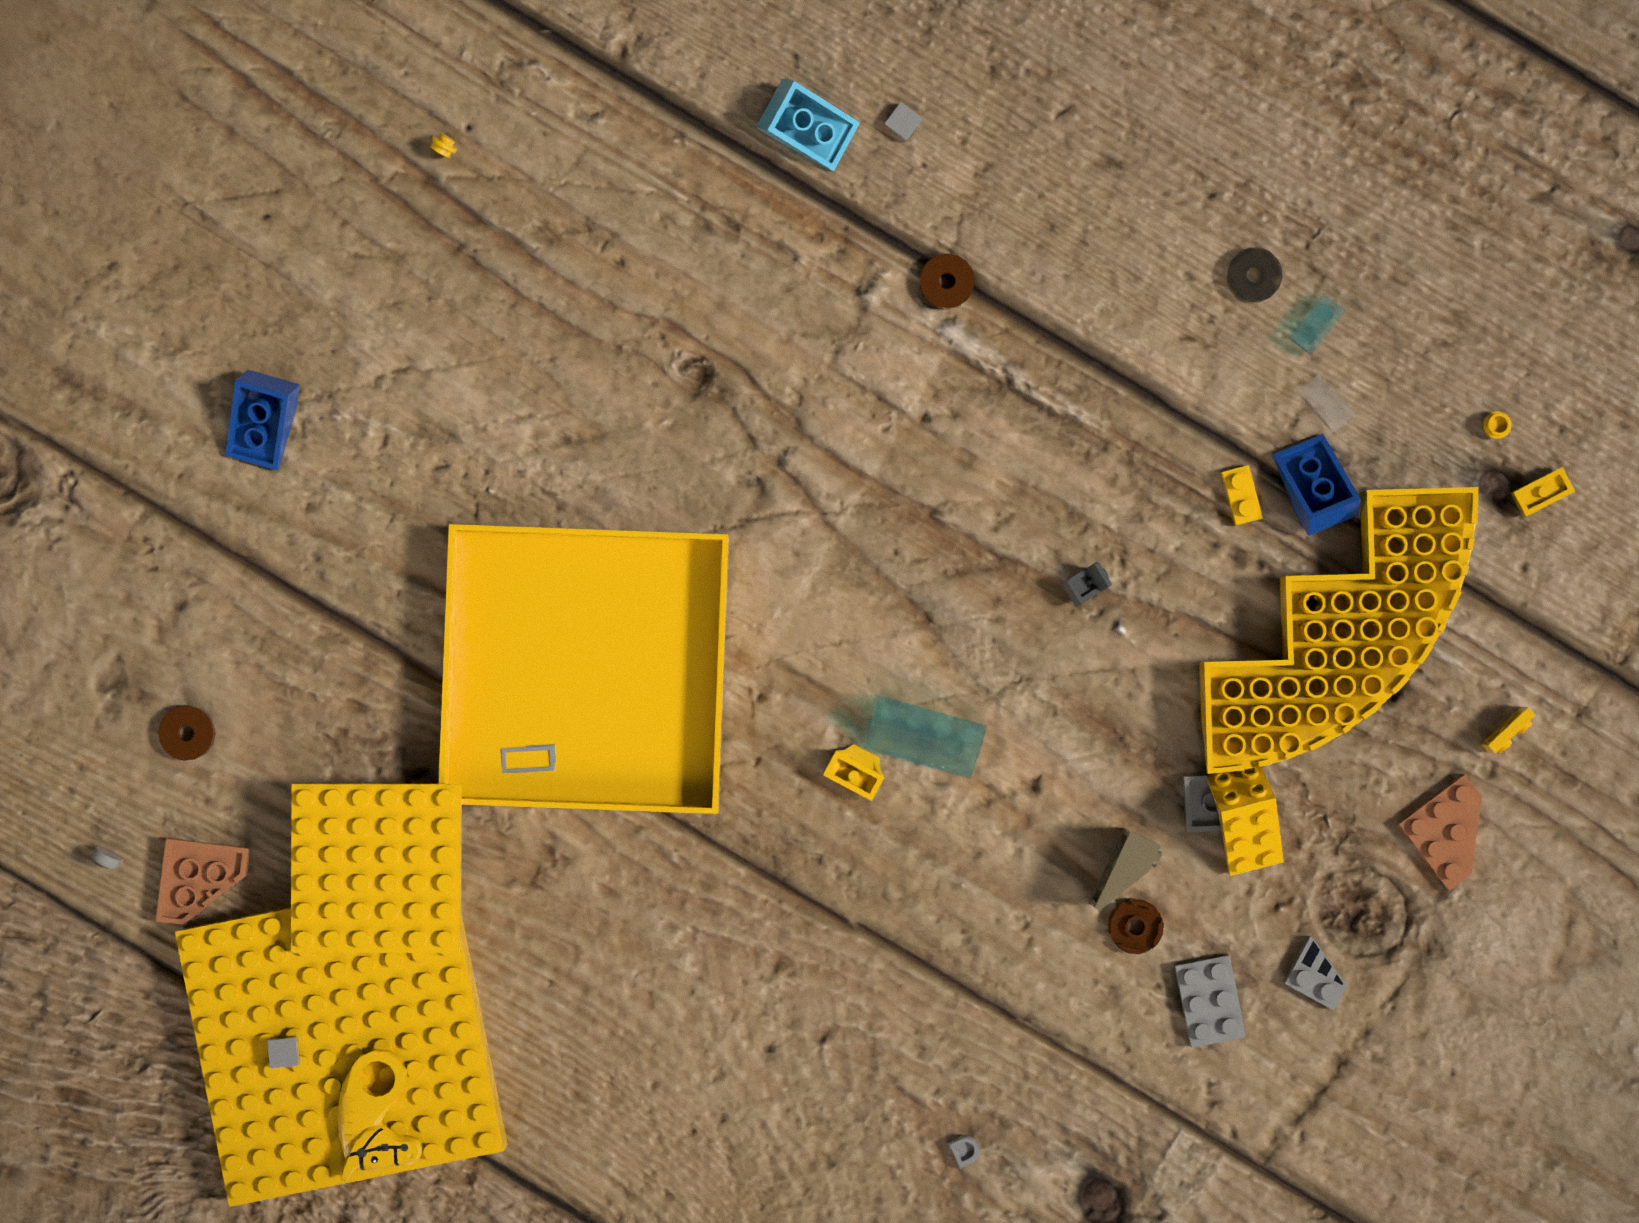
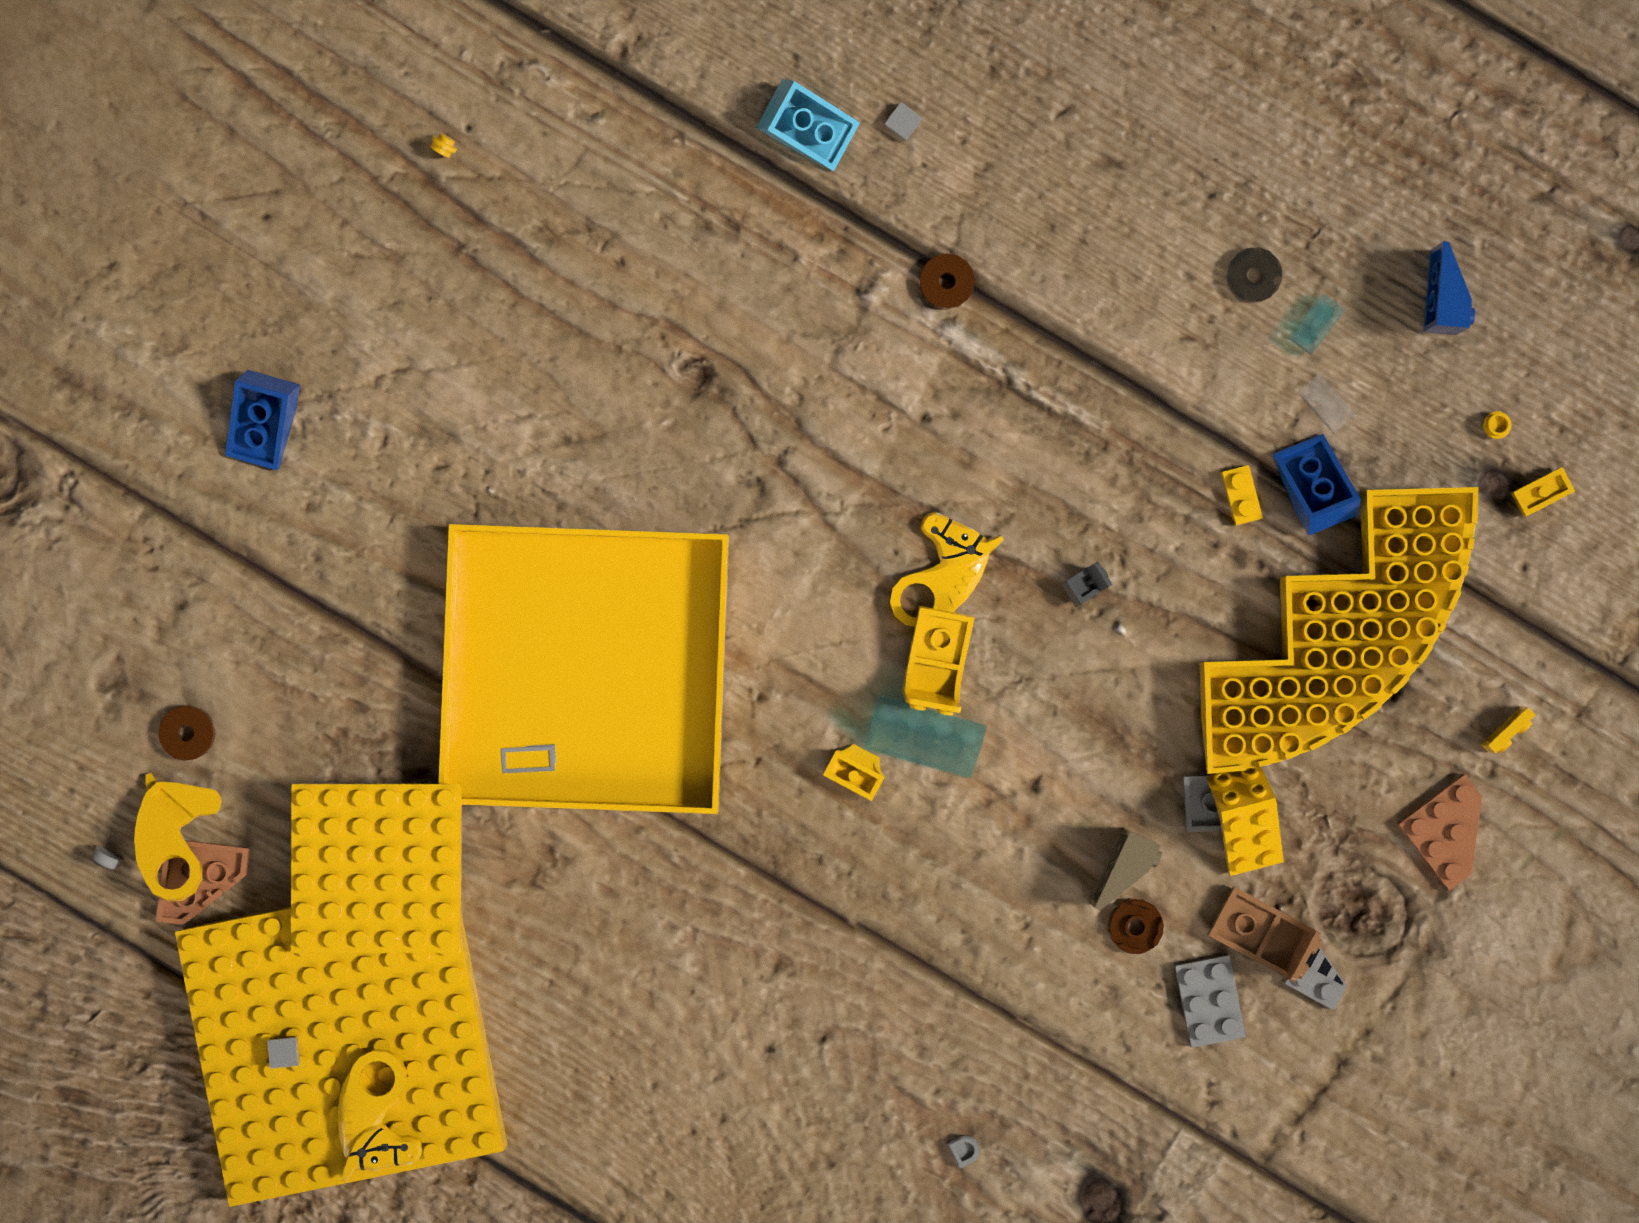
none -> yellow animal [134,773,222,902]
none -> yellow animal [890,512,1004,627]
none -> yellow bracket [901,606,975,716]
none -> medium nougat bracket [1207,886,1322,983]
none -> blue slope [1423,241,1475,335]

